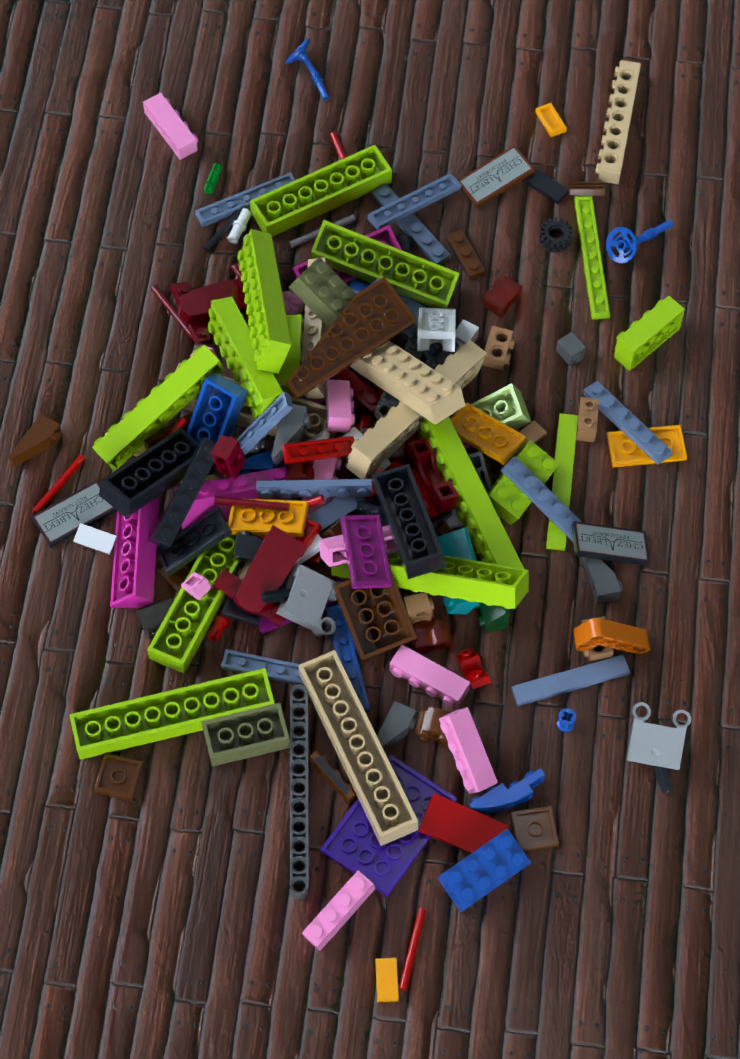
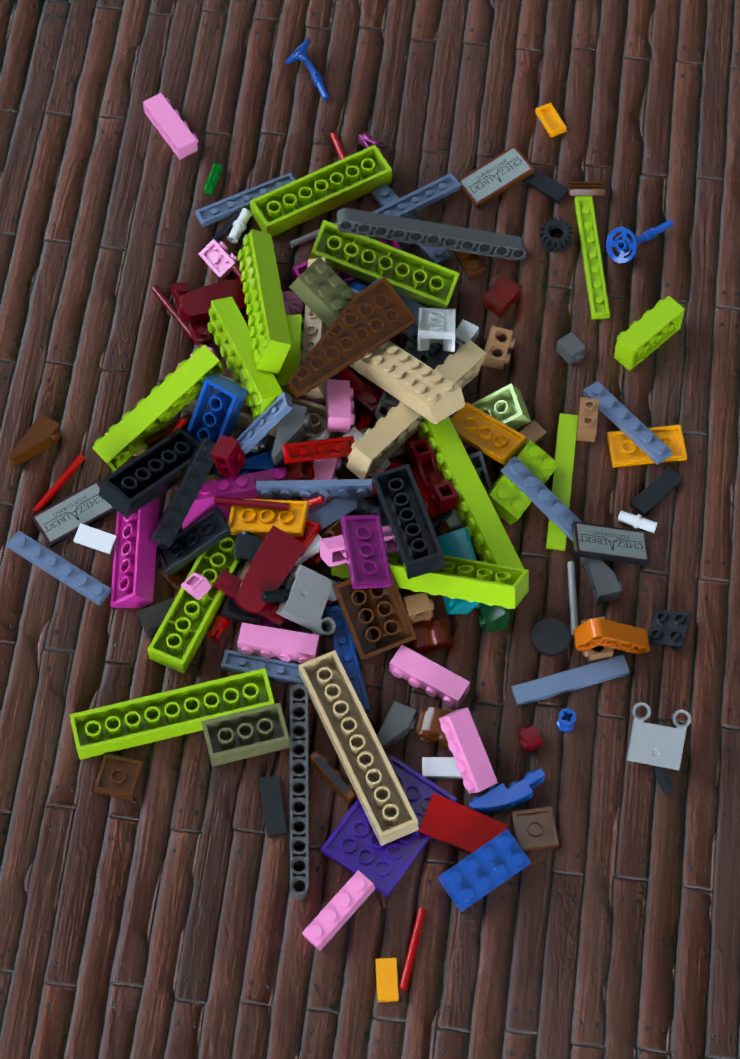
red slope [455,649,491,689] -> none
tan brick [596,60,641,184] -> none
none -> sand blue plate [7,530,111,606]
none -> bright pink bracket [199,239,240,280]
none -> bright pink brick [237,623,319,664]
none -> black tile [258,775,288,838]
none -> dark grey beam [337,208,527,261]
none -> flat silver piece [358,132,384,152]
none -> white tile [422,757,462,779]
none -> dark red plate [517,725,544,753]
none -> black tile [531,618,570,656]
none -> light grey bar [567,561,579,635]
none -> white pin [617,510,658,534]
none -> black tile [630,467,683,517]
none -> black hinge [648,609,692,652]

